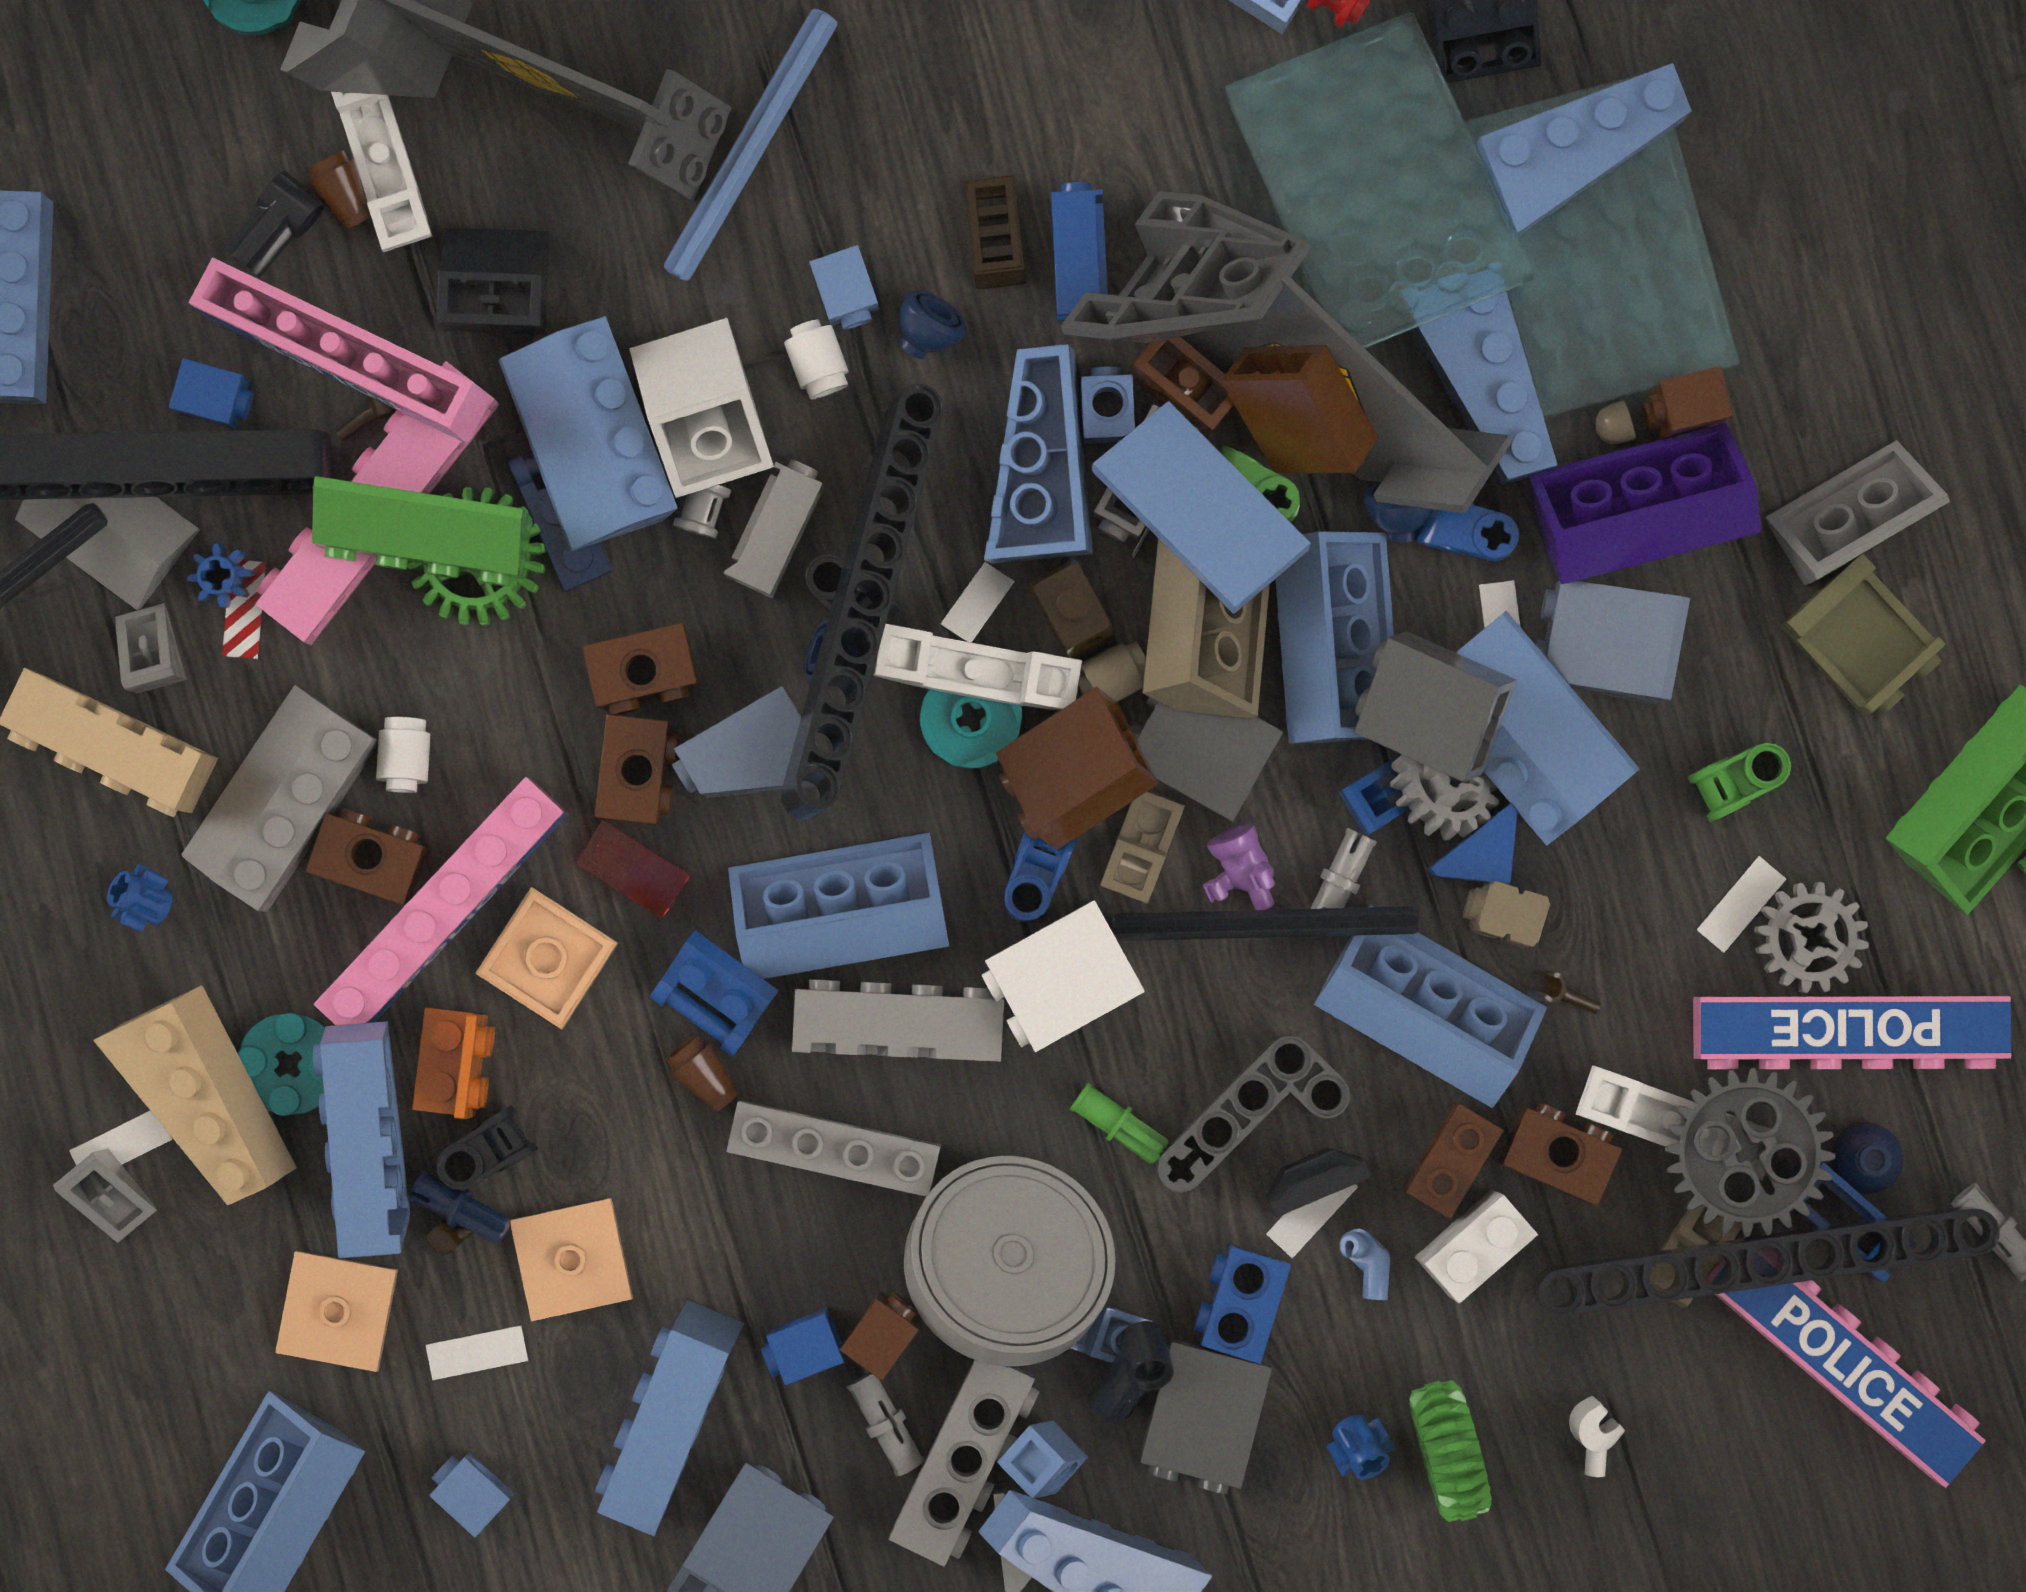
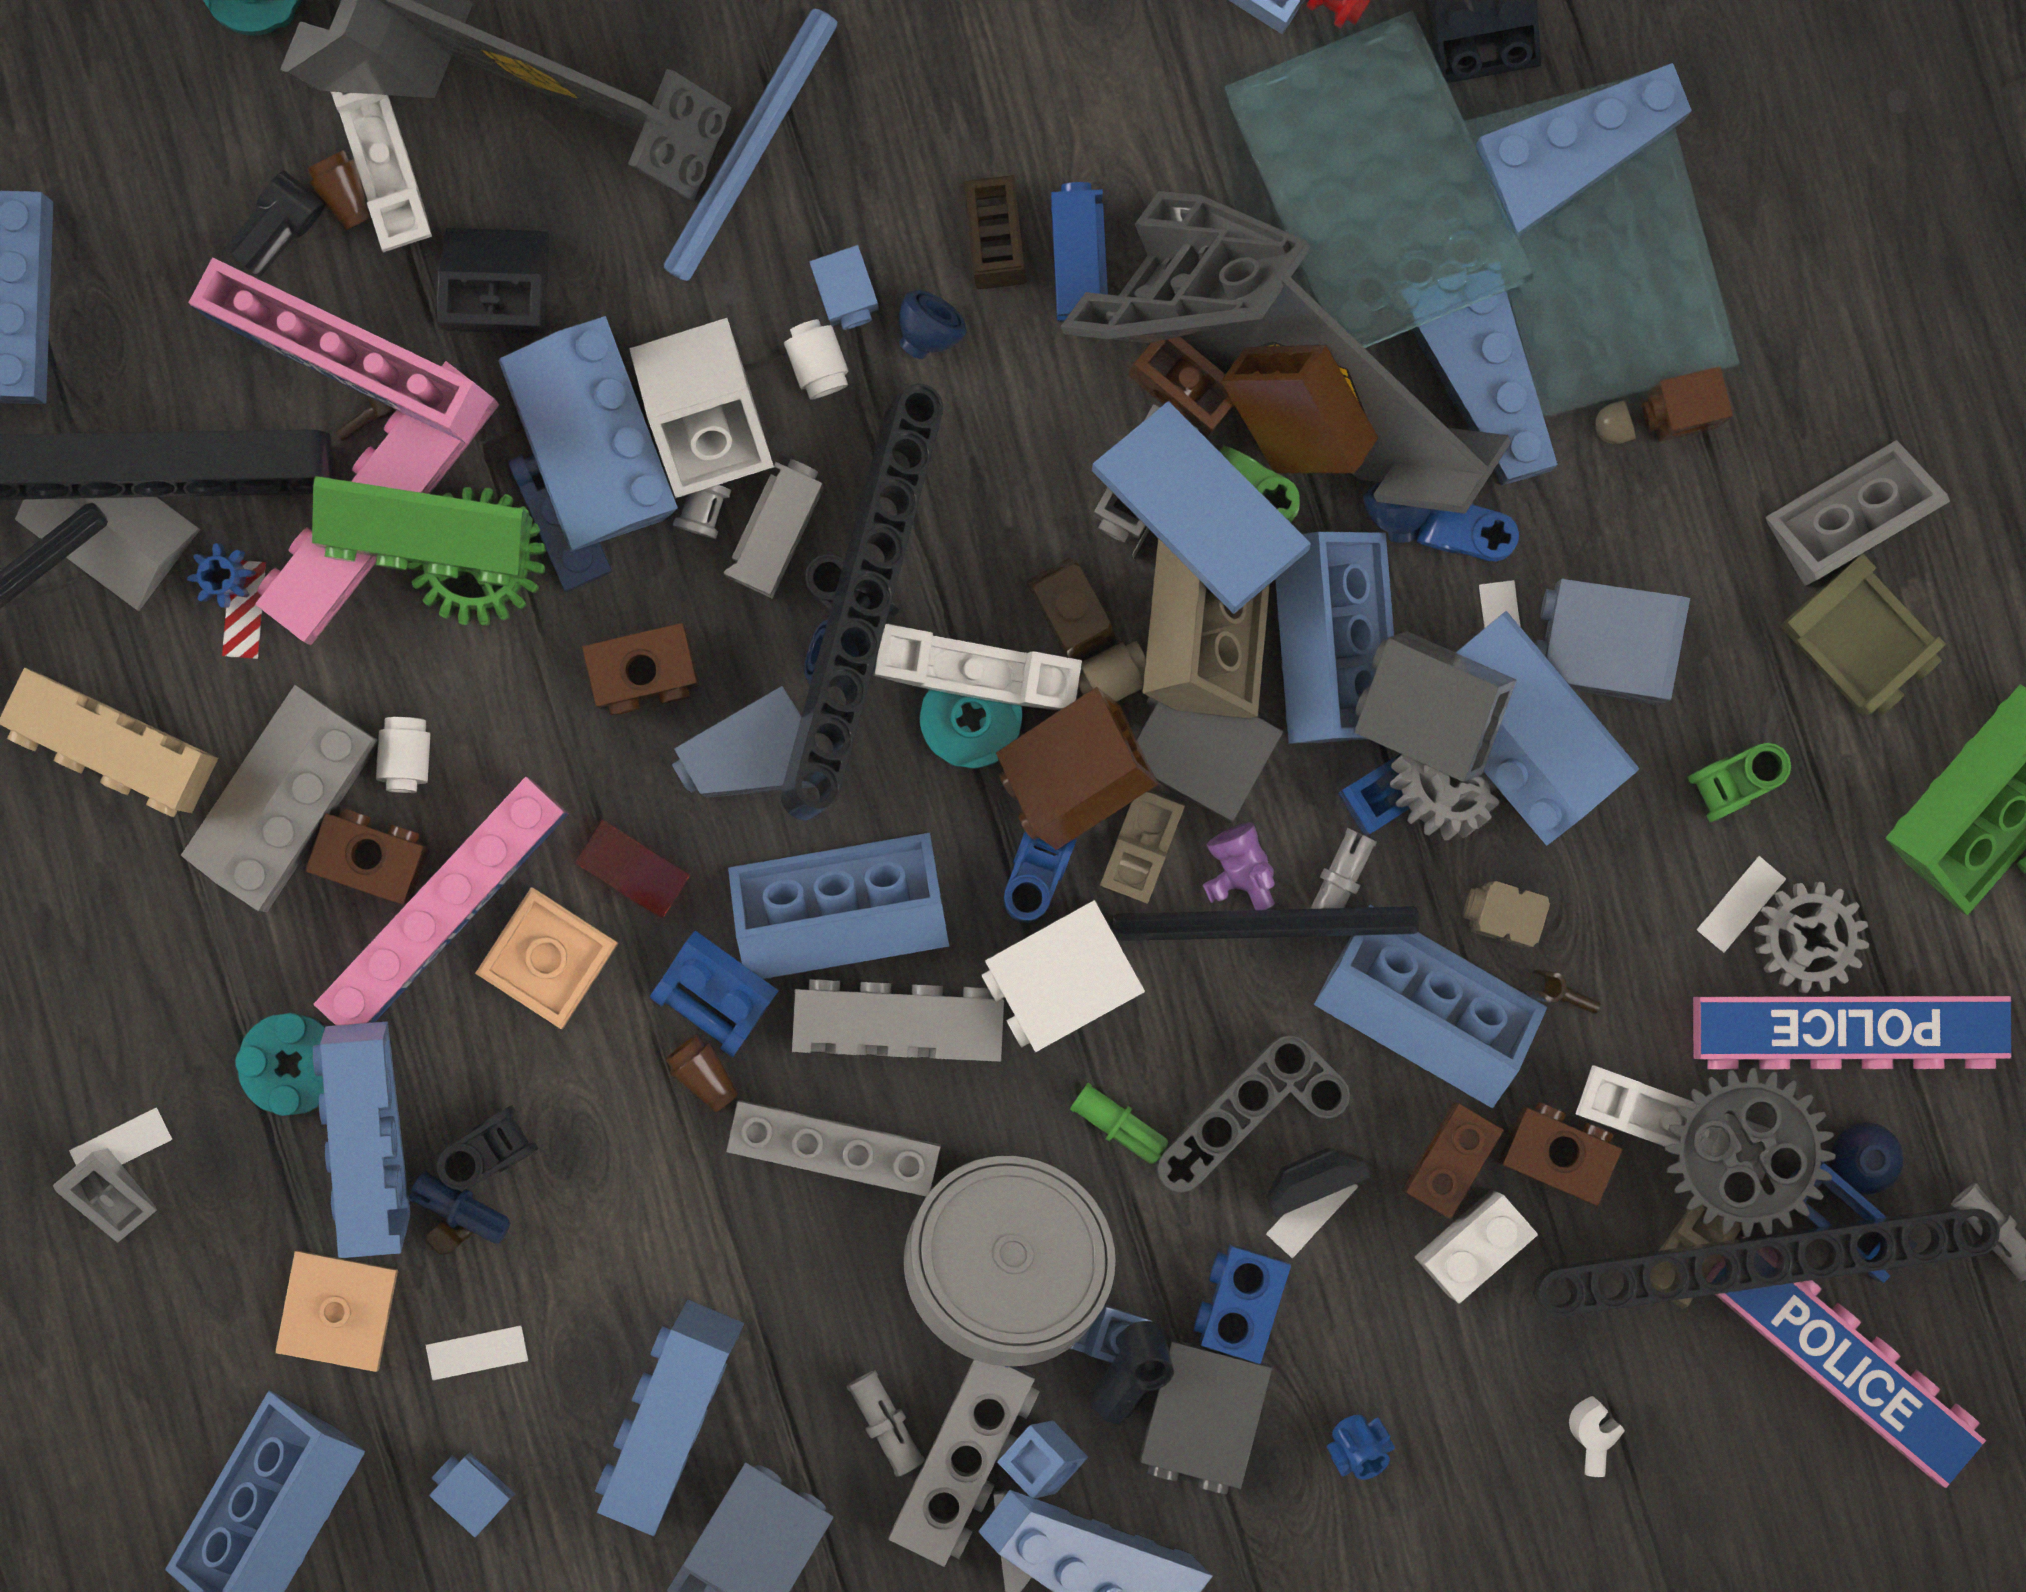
tan wedge [93,985,297,1205] -> none
blue gear [107,864,172,932] -> none
light grey slope [115,603,186,694] -> none
blue brick [169,358,254,430] -> none
orange bracket [412,1007,495,1119] -> none
light nougat plate [510,1198,633,1321] -> none
reddish brown brick [594,715,679,826] -> none
blue brick [761,1307,847,1385] -> none
reddish brown brick [840,1292,921,1381] -> none
white sticker [941,562,1015,644] -> none
medium blue wedge [984,344,1093,564] -> none
medium blue brick [1080,367,1135,444] -> none
medium blue arm [1339,1229,1390,1300] -> none
bright green gear [1409,1380,1492,1522] -> none
blue slope [1427,803,1517,884] -> none
dark purple brick [1528,423,1761,585] -> none

